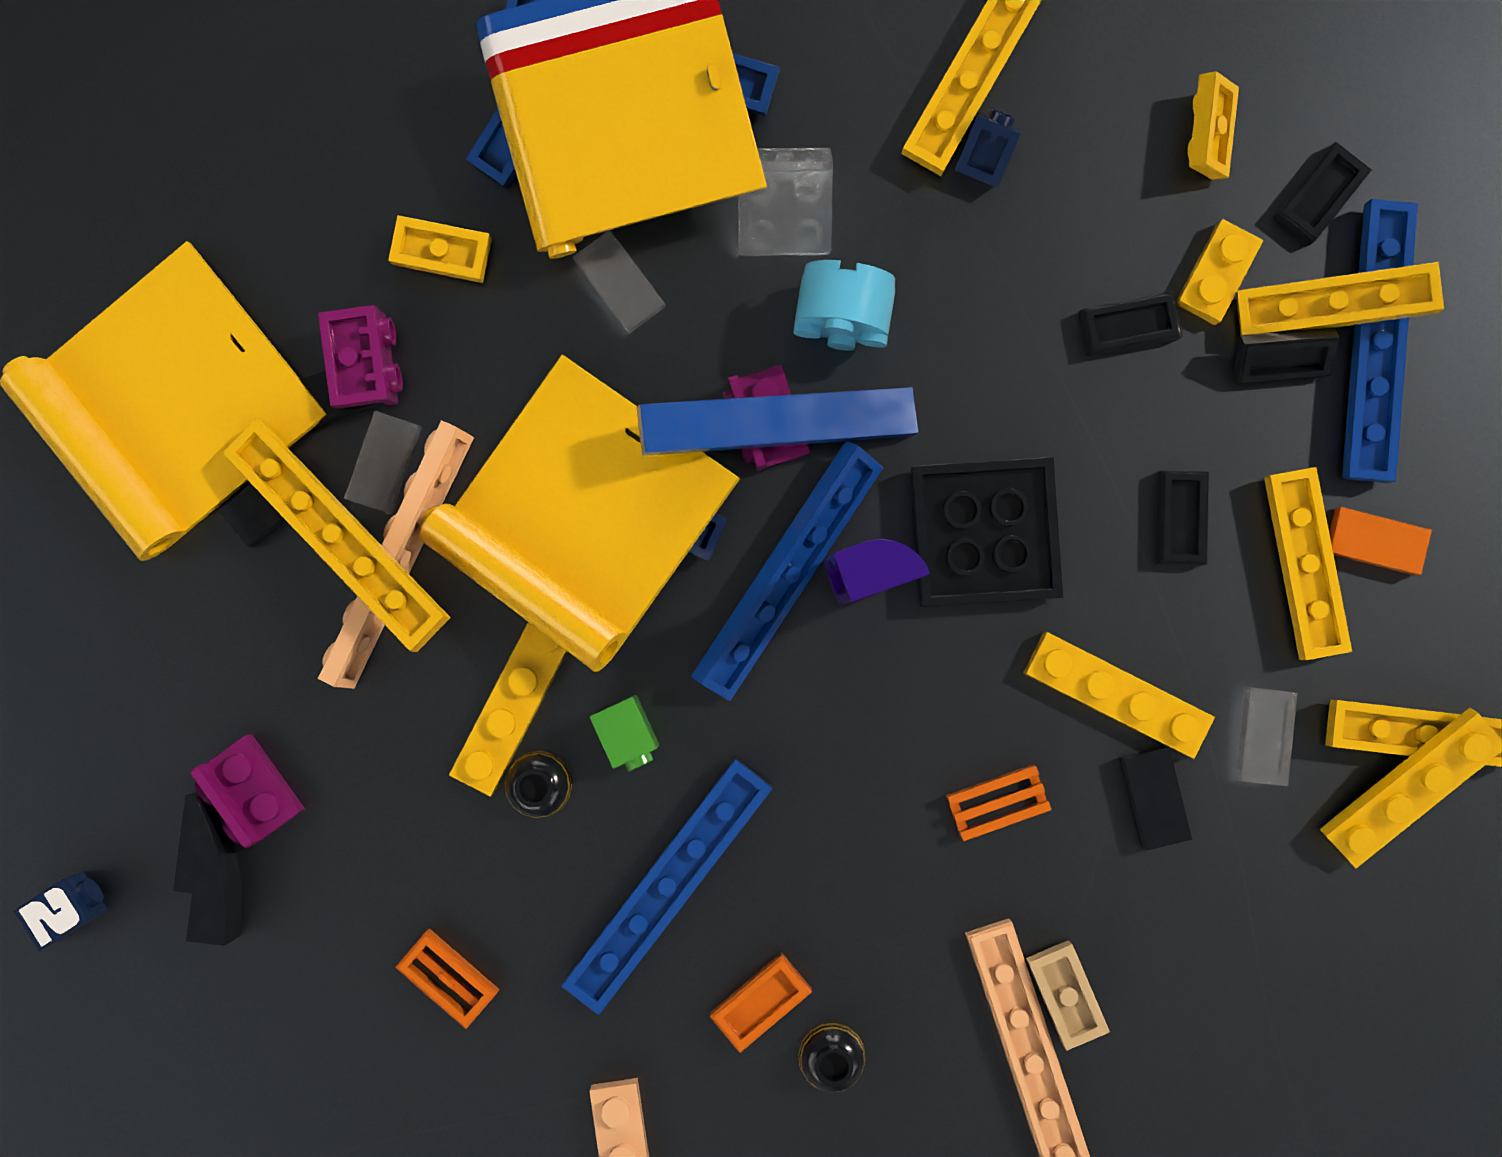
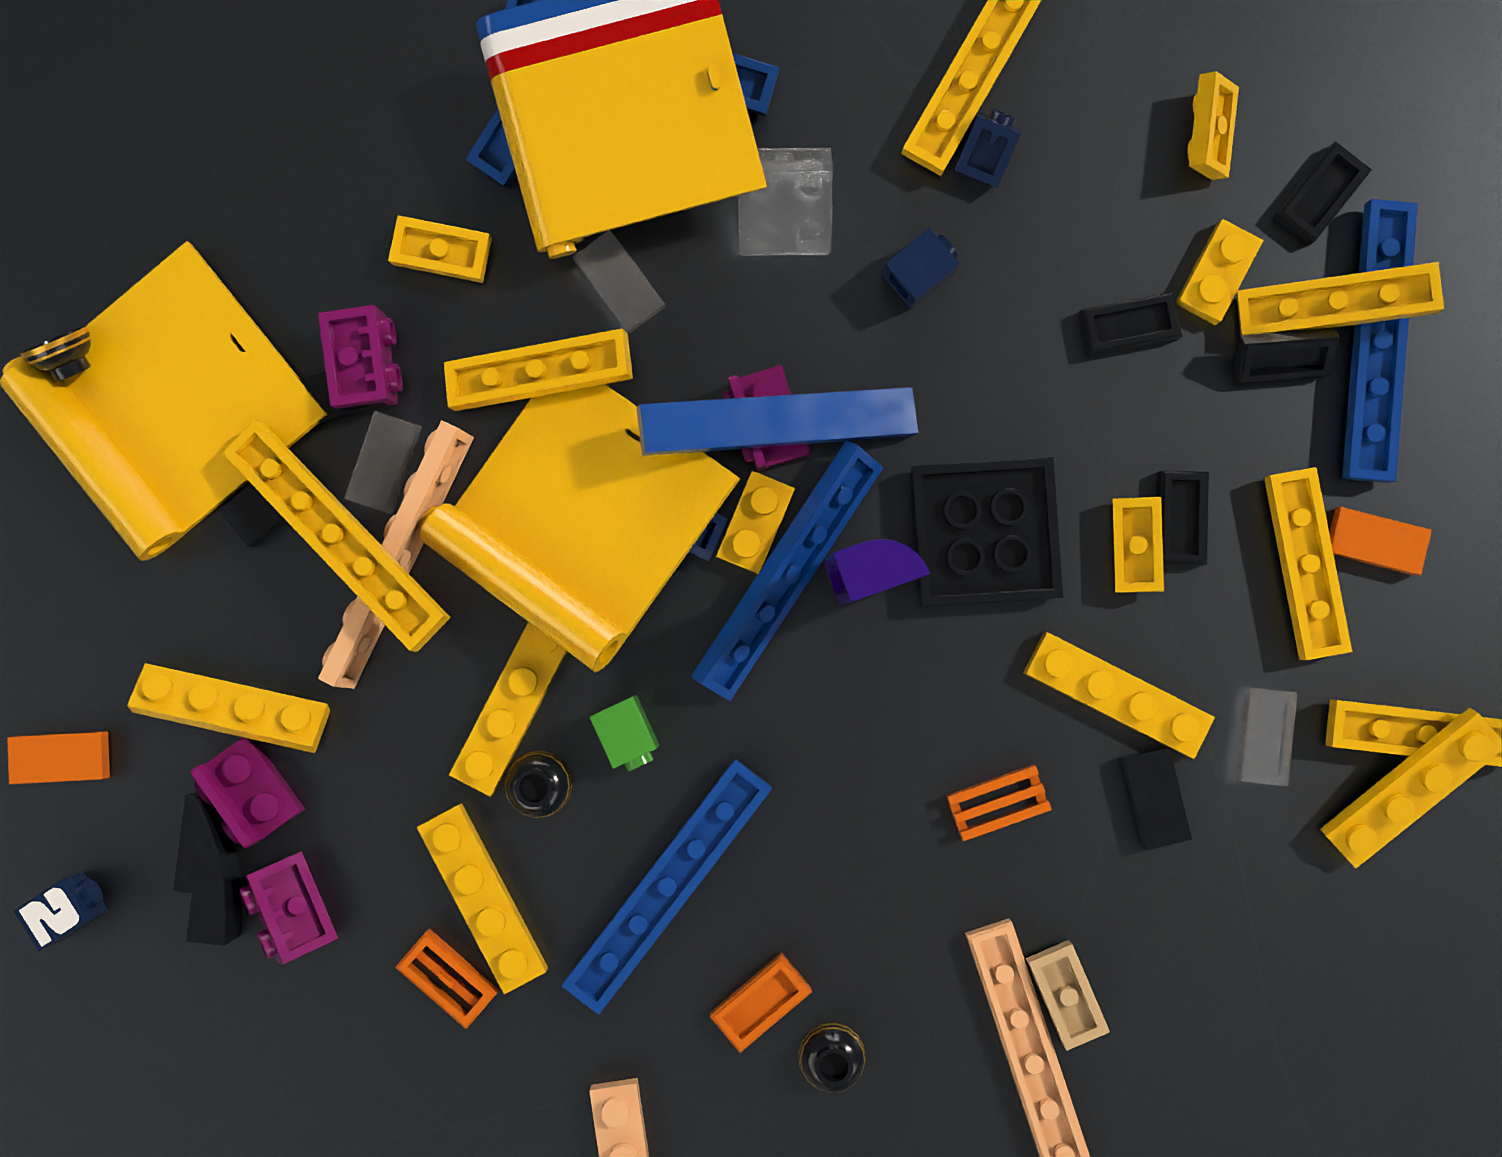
medium azure brick [793,260,896,351] -> none
none -> orange tile [7,731,110,784]
none -> black piece [20,325,91,382]
none -> yellow plate [127,663,330,753]
none -> magenta bracket [238,851,338,964]
none -> yellow plate [417,803,548,995]
none -> yellow plate [444,328,633,411]
none -> yellow plate [716,471,795,574]
none -> dark blue brick [881,228,959,309]
none -> yellow plate [1113,497,1164,593]

